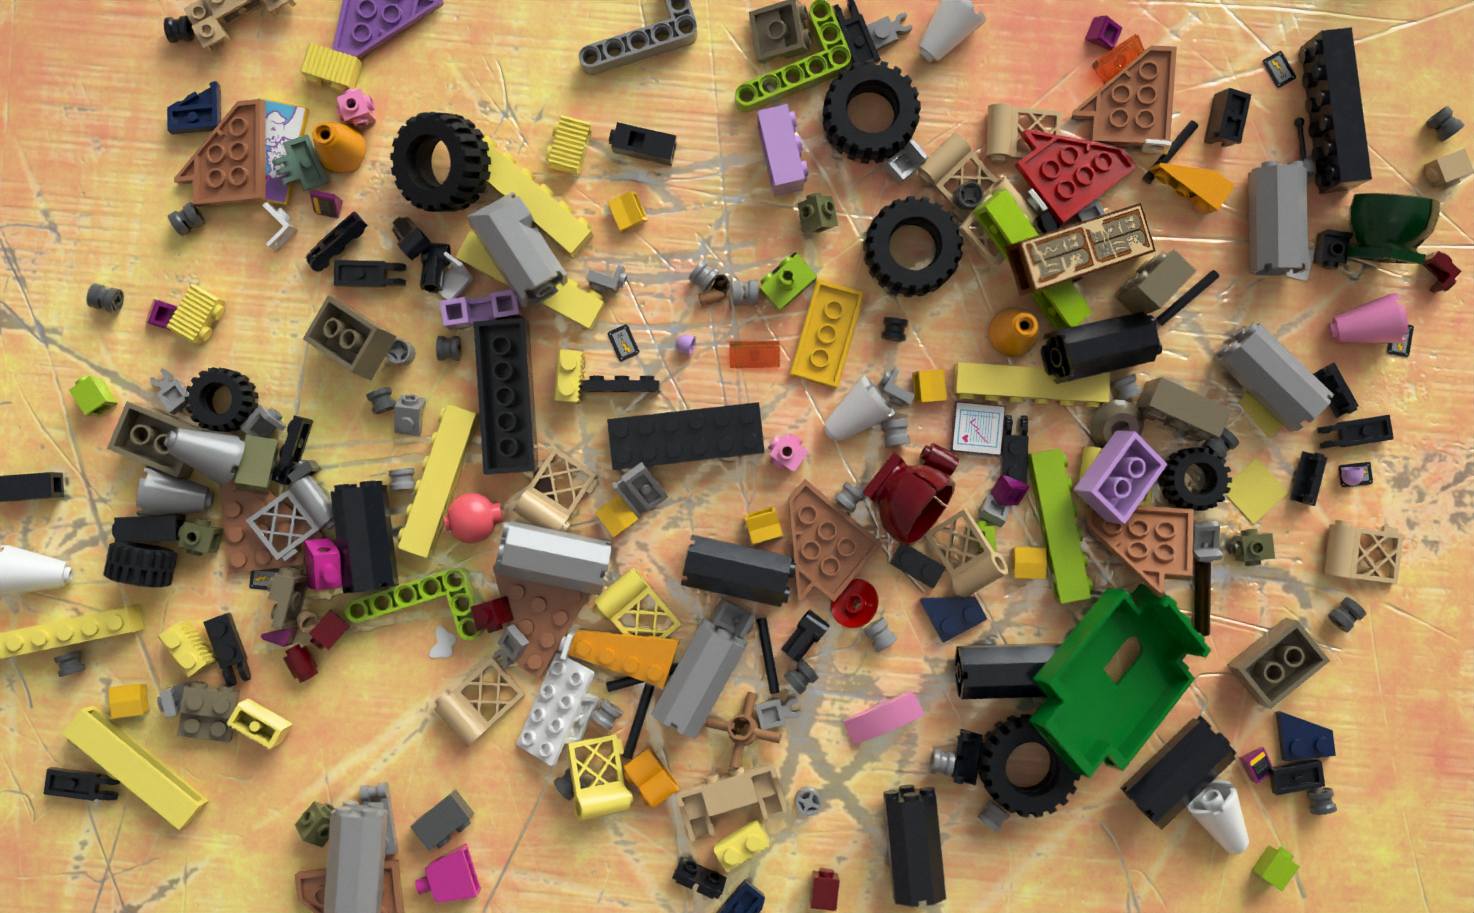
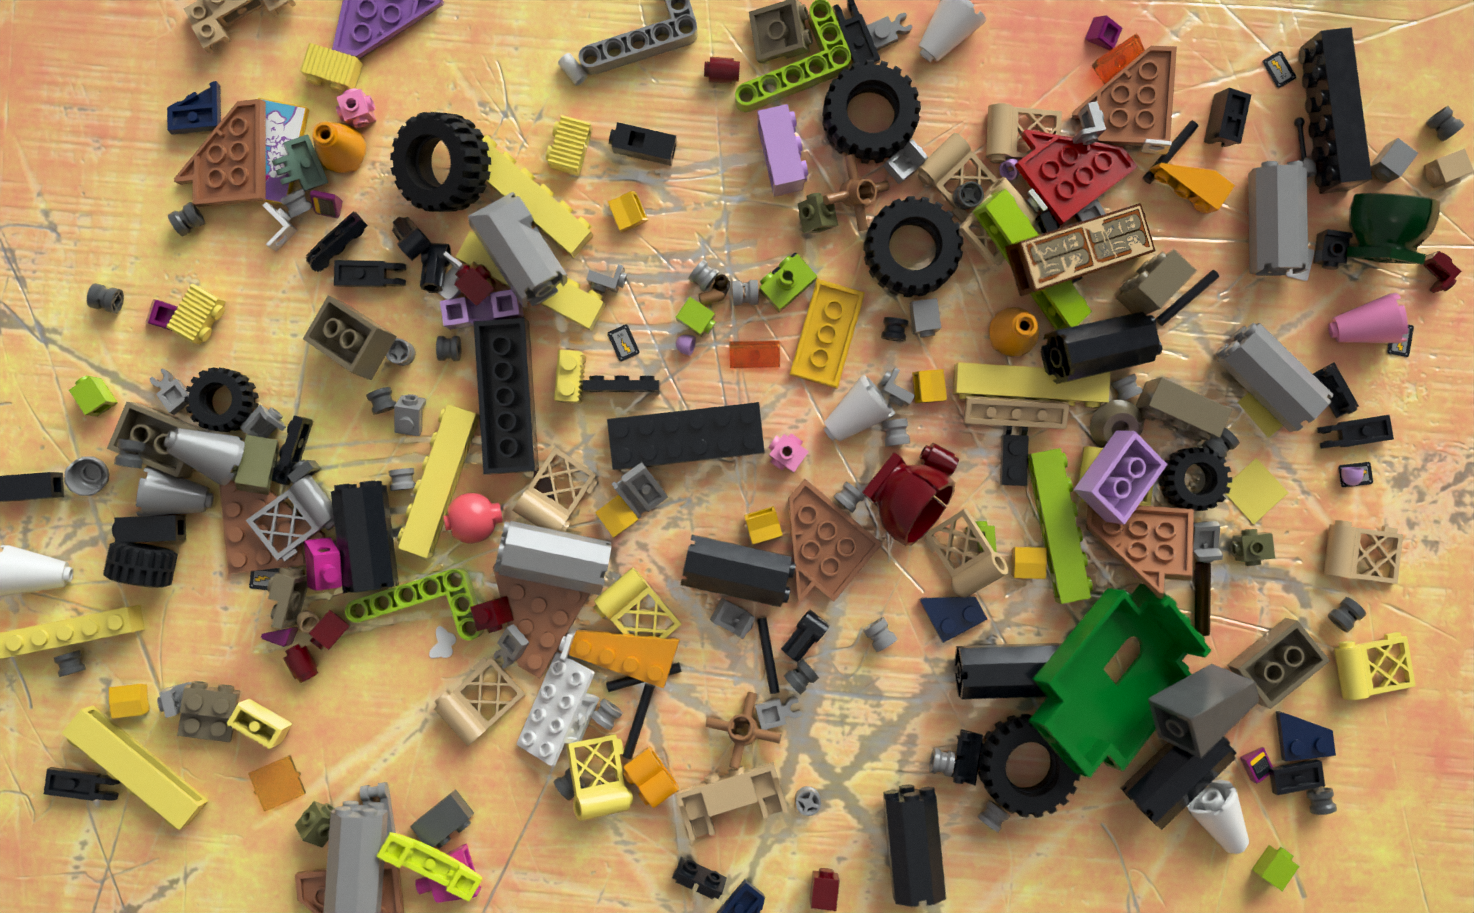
light yellow brick [158,621,217,678] -> none
black wheel [164,15,194,43] -> none
olive brick [178,518,223,556] -> none
black hinge [203,612,252,687] -> none
light grey brick [651,618,748,739] -> none
light yellow brick [714,818,770,872] -> none
red dish [831,579,879,628] -> none
bright pink slope [843,689,925,745] -> none
black plate [889,543,946,589] -> none
white tile [950,401,1006,456] -> none
light grey plate [979,494,1010,527] -> none
magenta slope [990,475,1029,505] -> none
black hinge [1290,451,1327,506] -> none
none -> light grey hair [65,456,110,496]
none -> dark grey wheel [114,439,146,468]
none -> clear yellow piece [248,755,306,812]
none -> light grey wheel [280,188,313,218]
none -> neon yellow slope [376,832,482,902]
none -> dark red brick [454,261,496,306]
none -> white piece [558,53,588,85]
none -> lime brick [676,297,716,337]
none -> dark red brick [704,57,740,84]
none -> medium nougat bar [823,154,889,231]
none -> light grey brick [909,298,941,338]
none -> tan plate [963,396,1069,429]
none -> lavender hinge [999,158,1020,181]
none -> light grey bracket [1072,101,1106,145]
none -> dark grey slope [1148,664,1259,758]
none -> light yellow piece [1334,632,1416,700]
none -> light grey brick [1370,138,1418,183]

